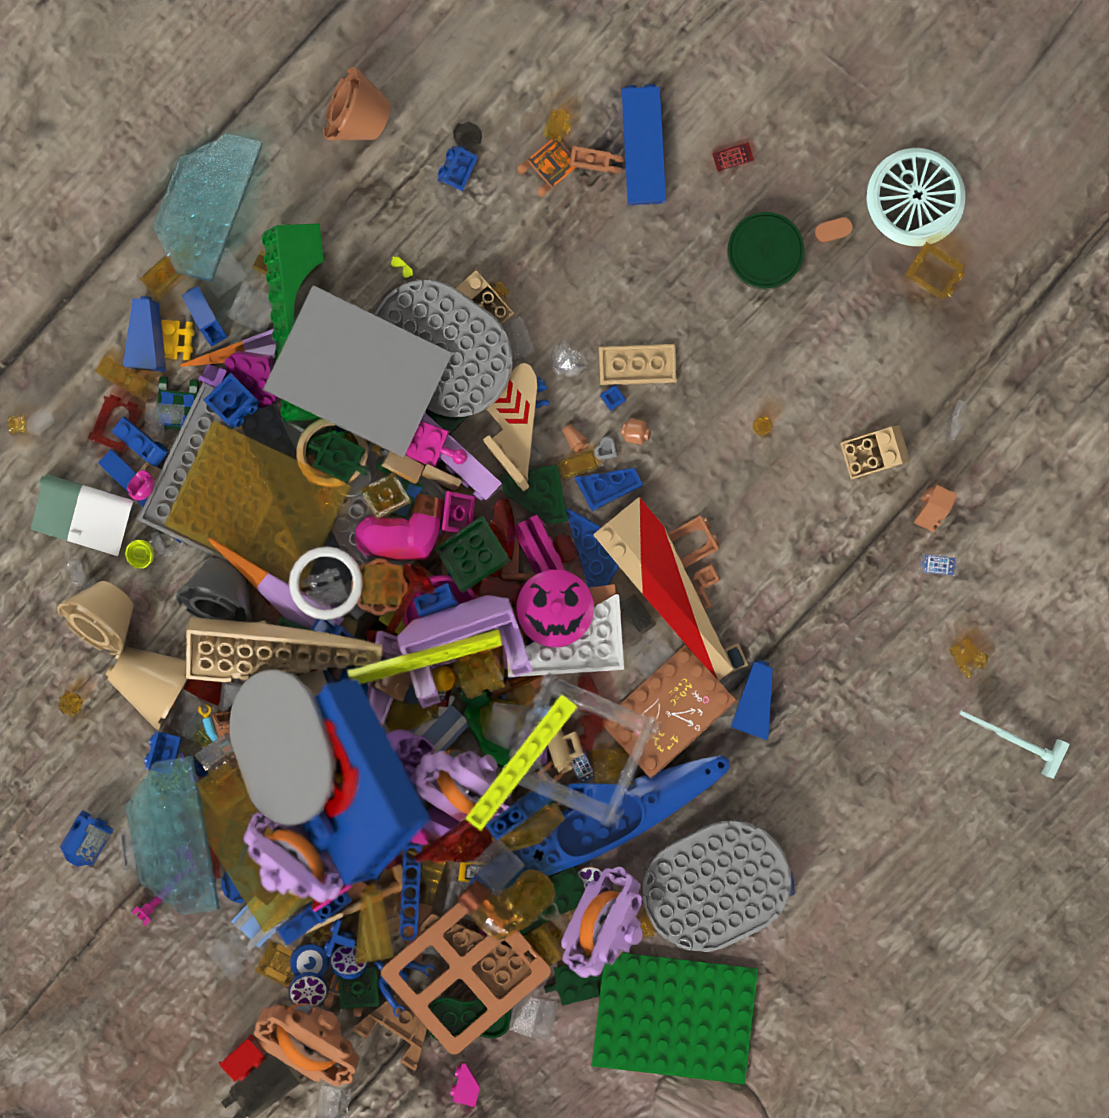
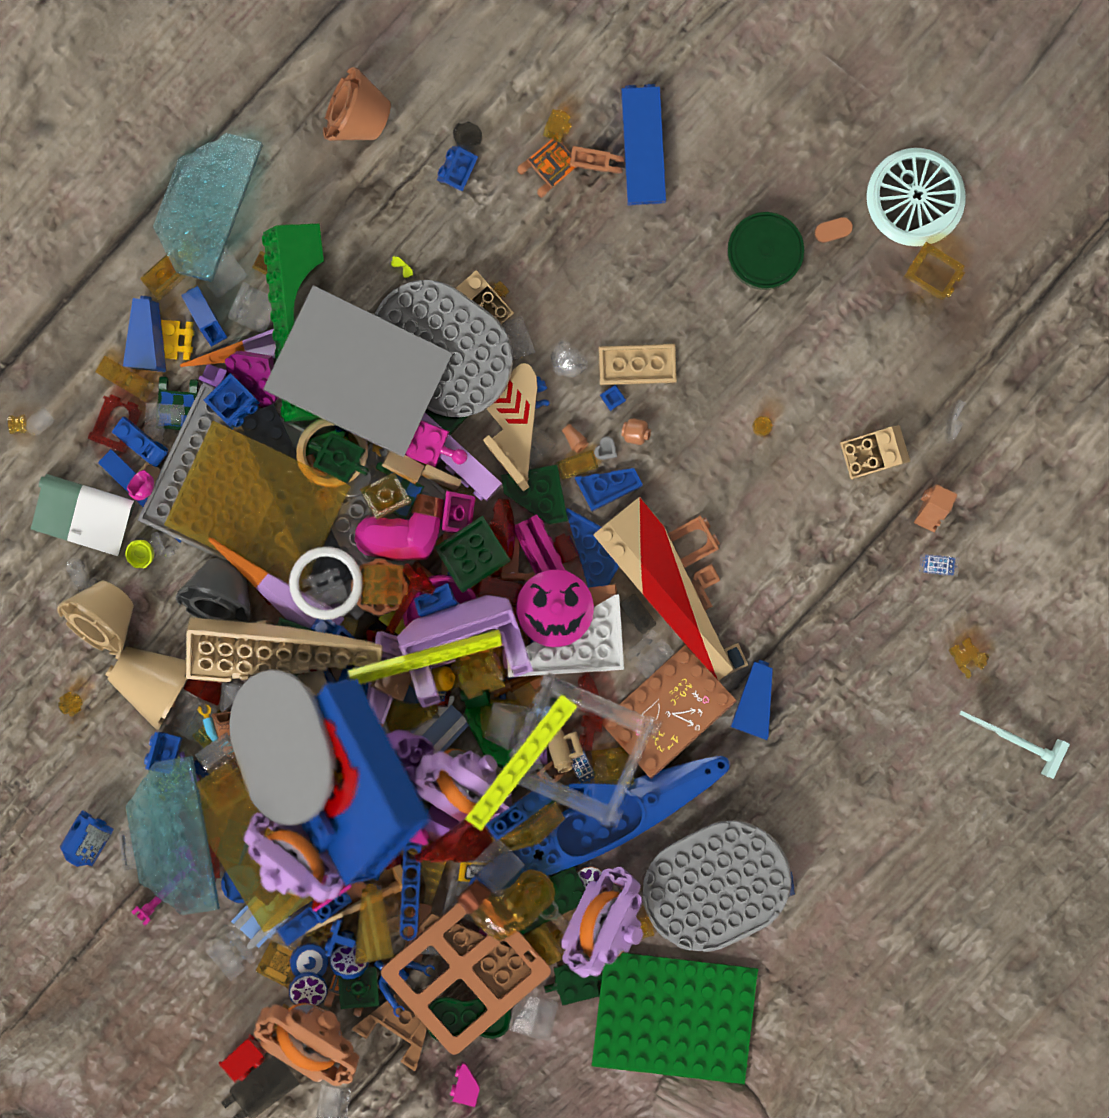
clear red tile [712,142,754,172] -> none

